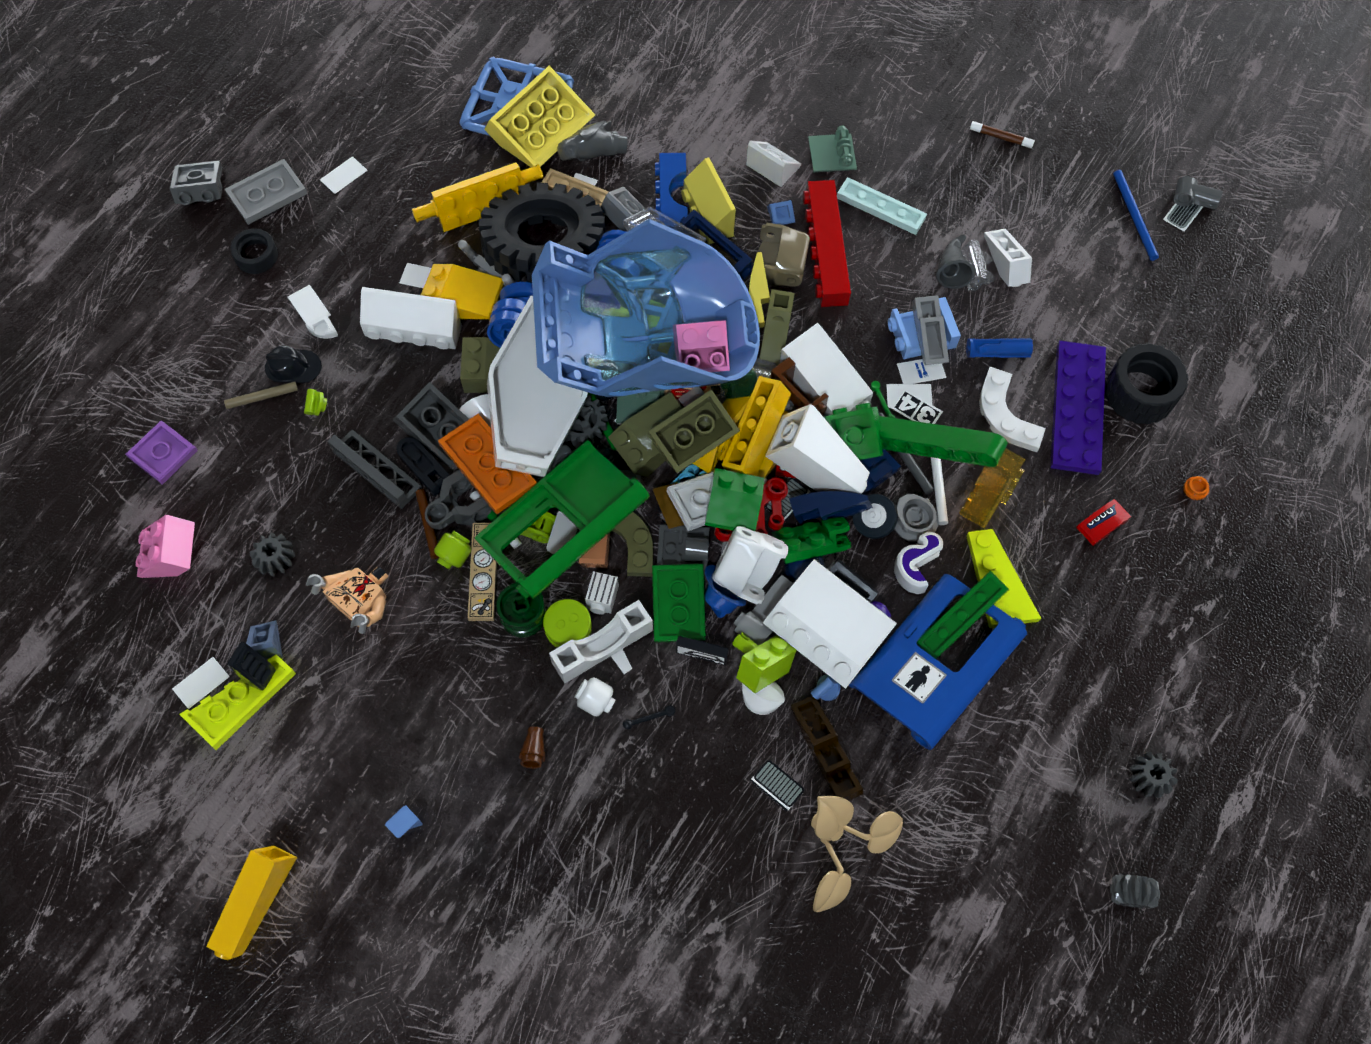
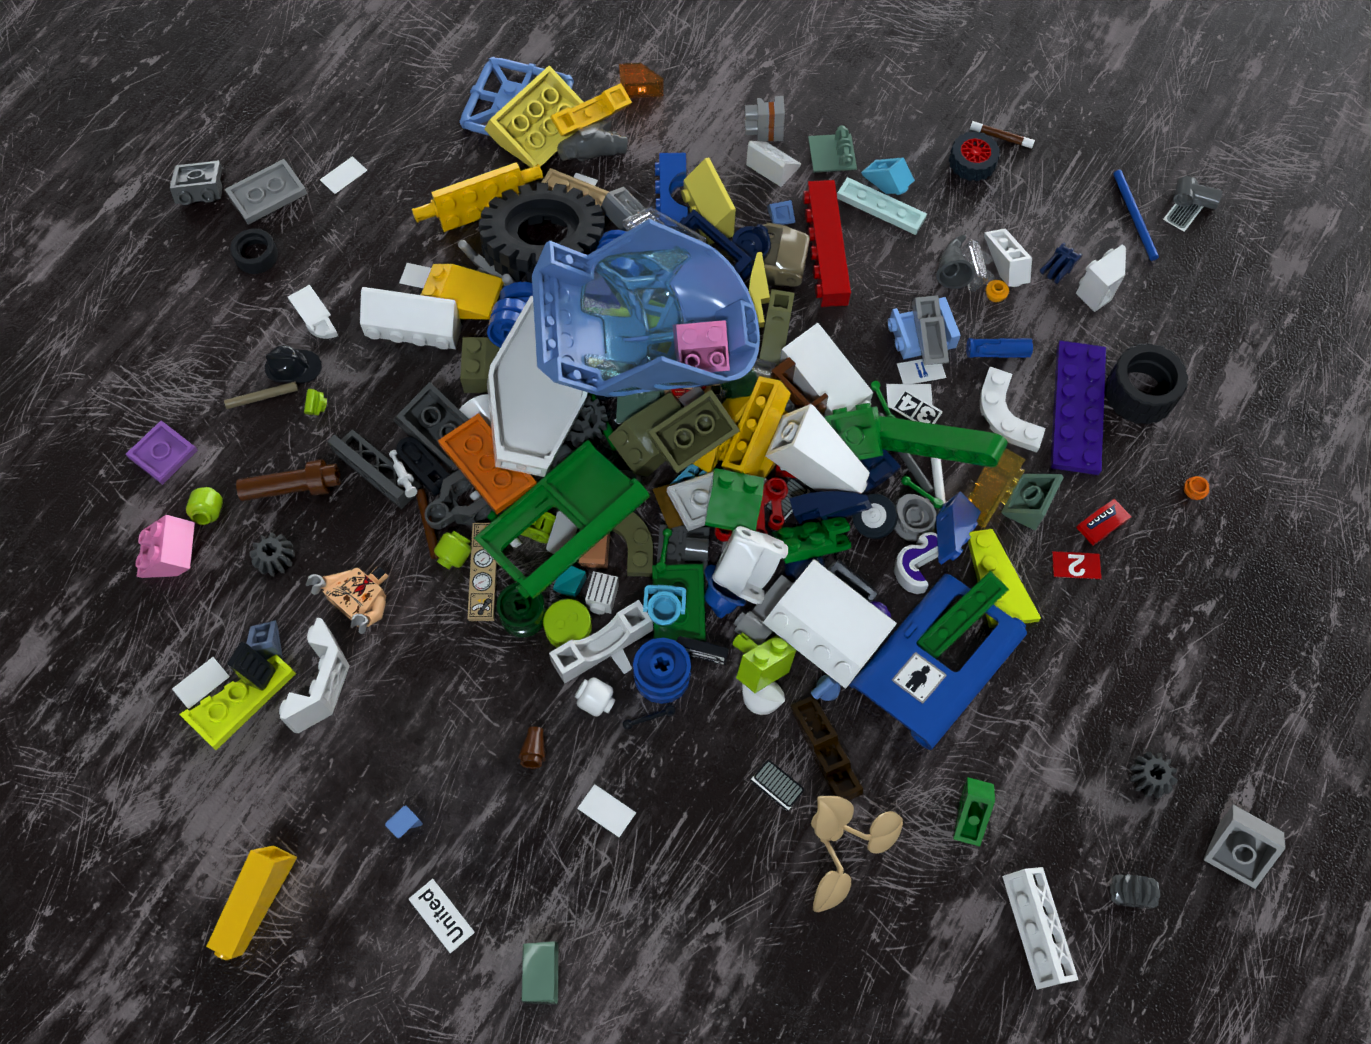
none -> lime head [186,487,223,525]
none -> reddish brown piece [236,459,341,501]
none -> white slope [279,618,350,733]
none -> white piece [389,450,417,497]
none -> white sticker [409,879,475,953]
none -> sand green piece [522,941,558,1004]
none -> yellow slope [550,83,632,137]
none -> teal slope [553,566,587,600]
none -> white sticker [577,784,636,837]
none -> clear orange slope [619,63,664,98]
none -> blue wheel [633,638,691,704]
none -> medium azure piece [643,585,686,626]
none -> green hinge [656,528,672,574]
none -> dark blue cap [732,224,771,263]
none -> light grey hips [745,96,785,141]
none -> medium azure slope [861,158,915,195]
none -> green hinge [901,476,944,509]
none -> blue slope [936,491,981,565]
none -> black wheel [949,131,1000,181]
none -> green slope [953,777,995,846]
none -> light orange plate [986,280,1009,302]
none -> sand green slope [1001,474,1064,531]
none -> white fence [1002,867,1078,990]
none -> dark blue arm [1040,242,1083,284]
none -> red sticker [1052,551,1101,579]
none -> white slope [1076,244,1126,312]
none -> light grey slope [1204,805,1285,889]

